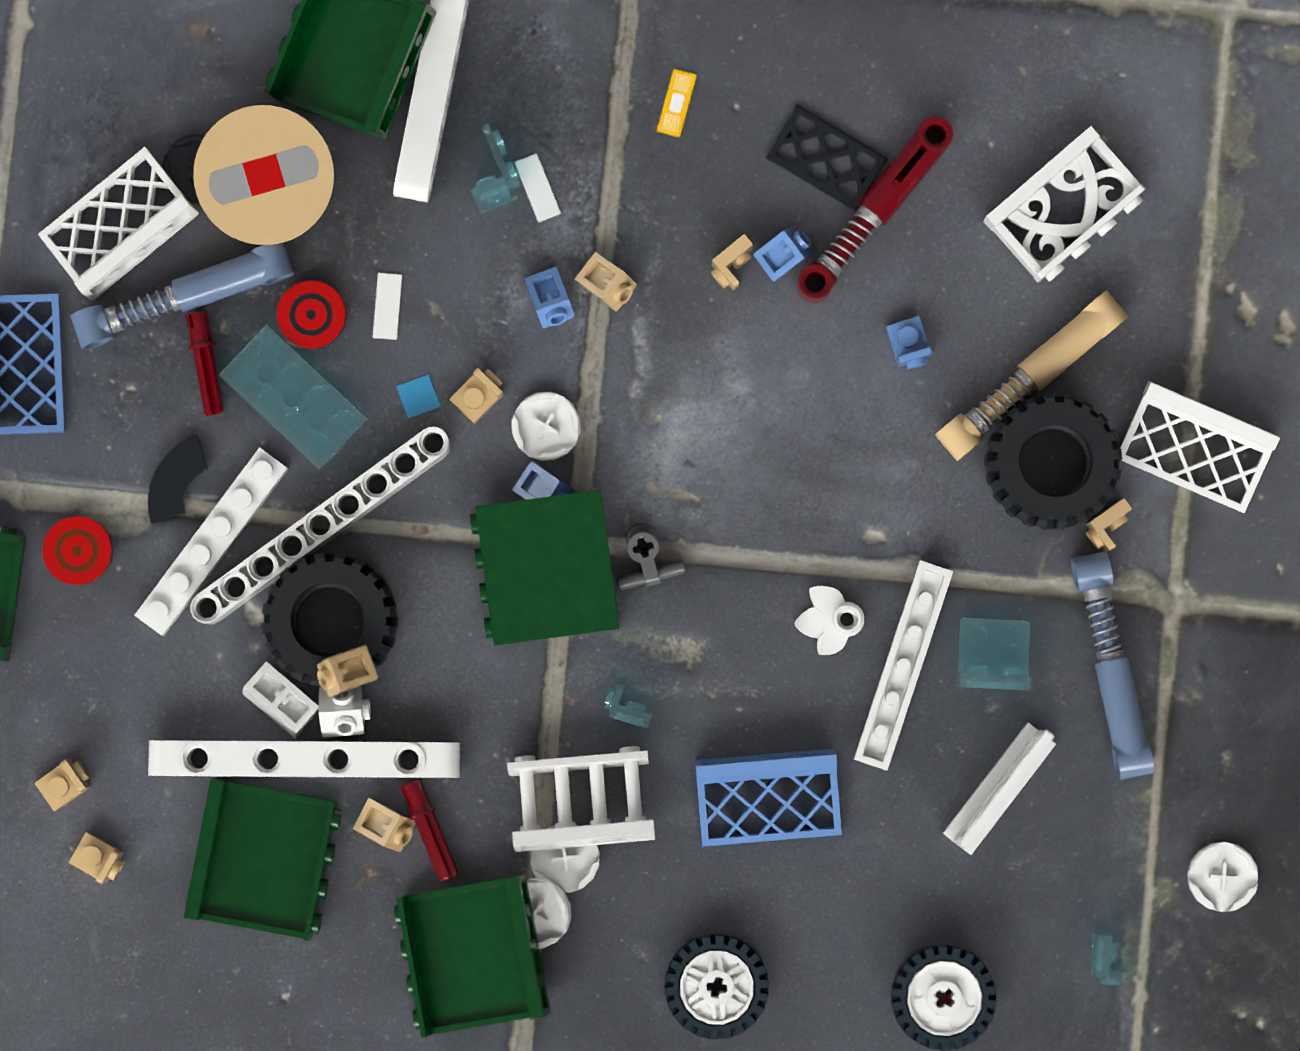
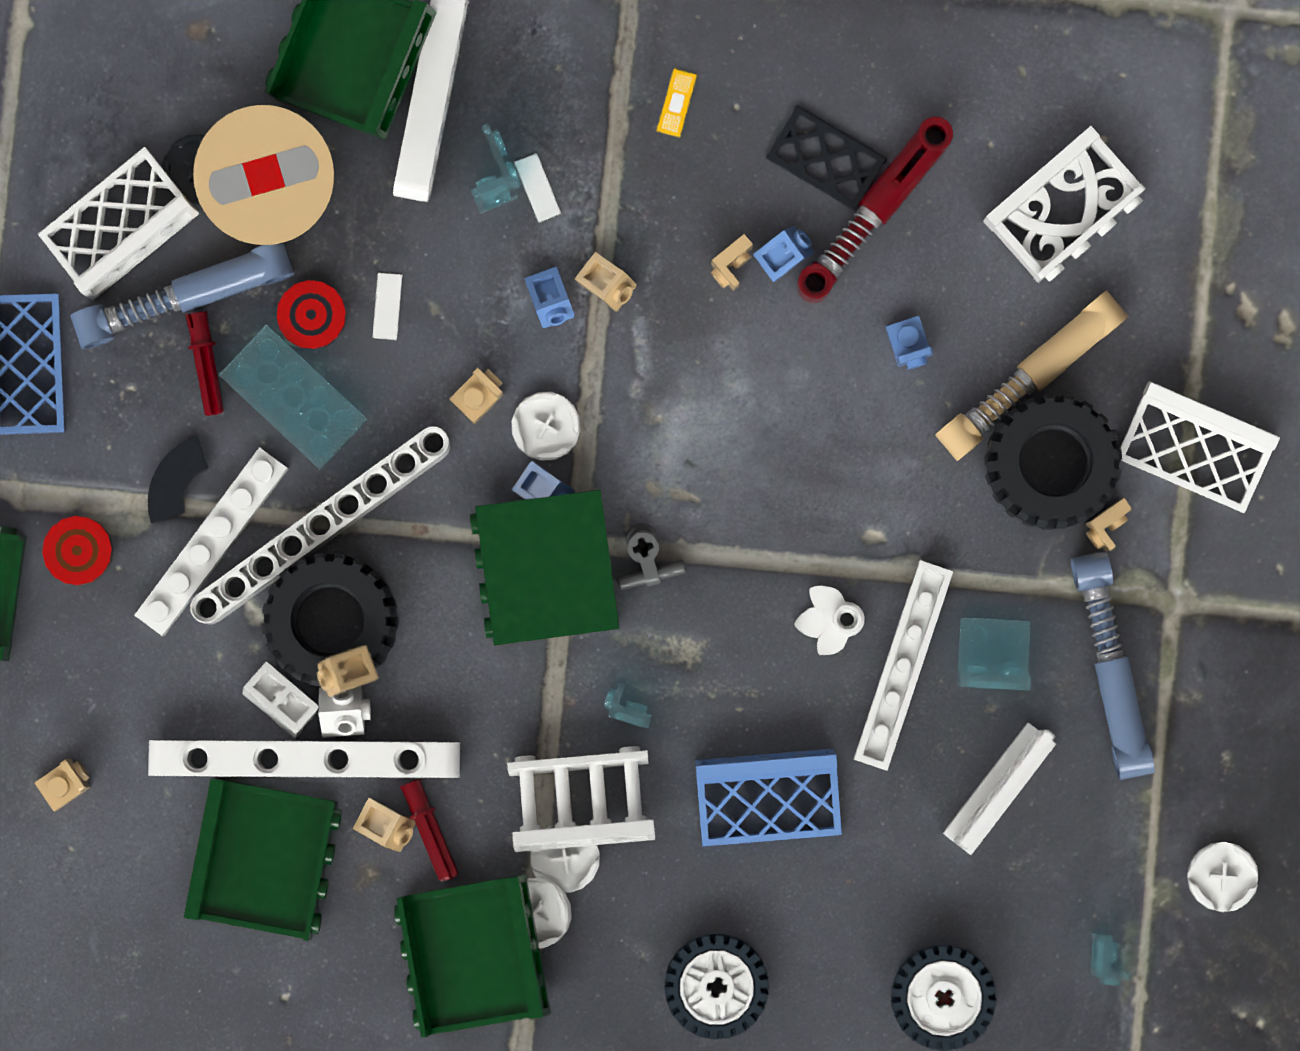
tan bracket [69,832,124,884] -> none
dark azure sticker [396,374,441,419] -> none

